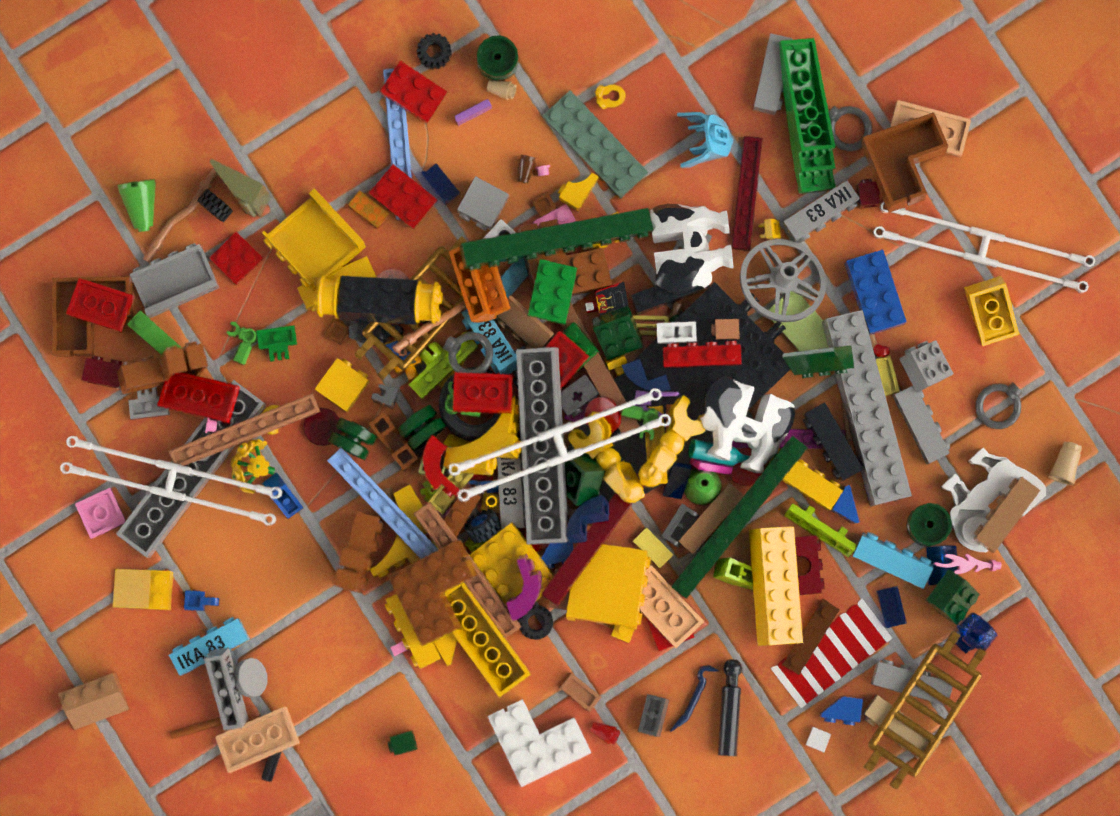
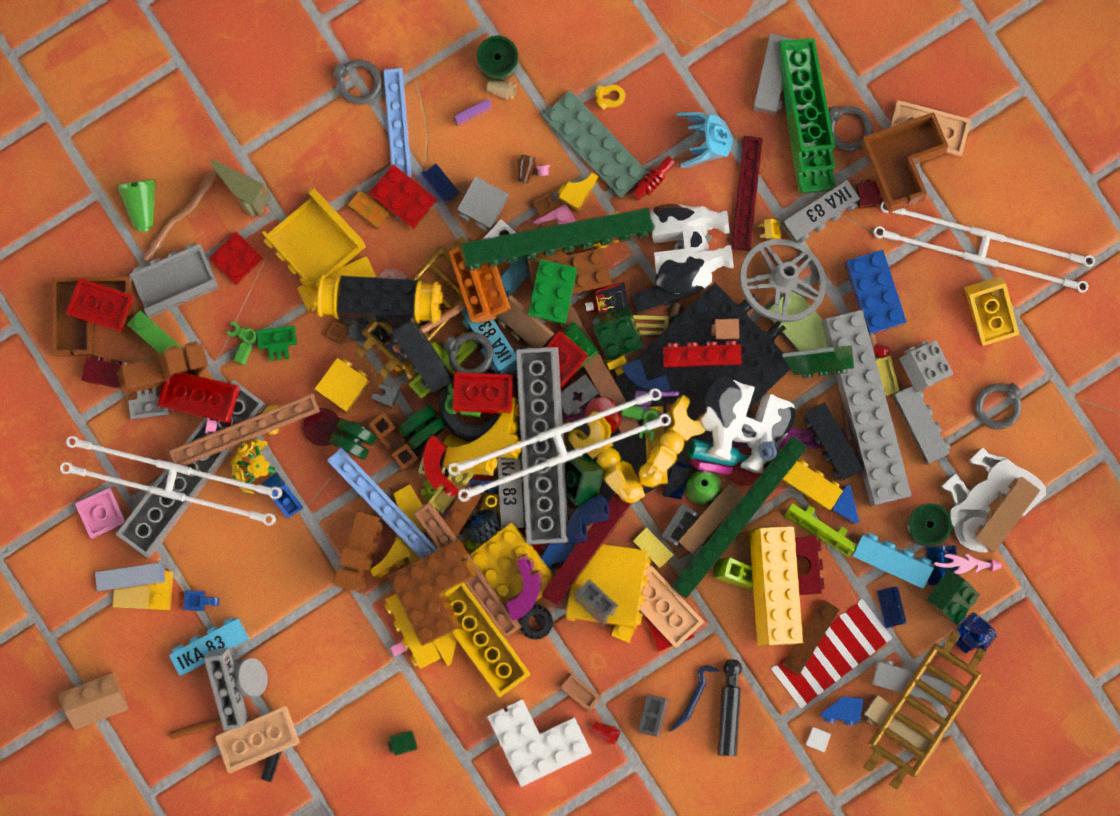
black tyre [197,189,233,223] -> none
red plate [379,60,448,124] -> none
black tyre [417,33,452,70] -> none
white brick [657,322,697,344] -> none
tan plant [1048,442,1082,486] -> none
none -> tile [95,563,165,591]
none -> dark grey piece [332,60,382,105]
none -> black brick [390,314,452,393]
none -> dark grey hinge [575,579,618,626]
none -> red hinge [633,156,676,201]
none -> sand blue plate [758,441,779,461]

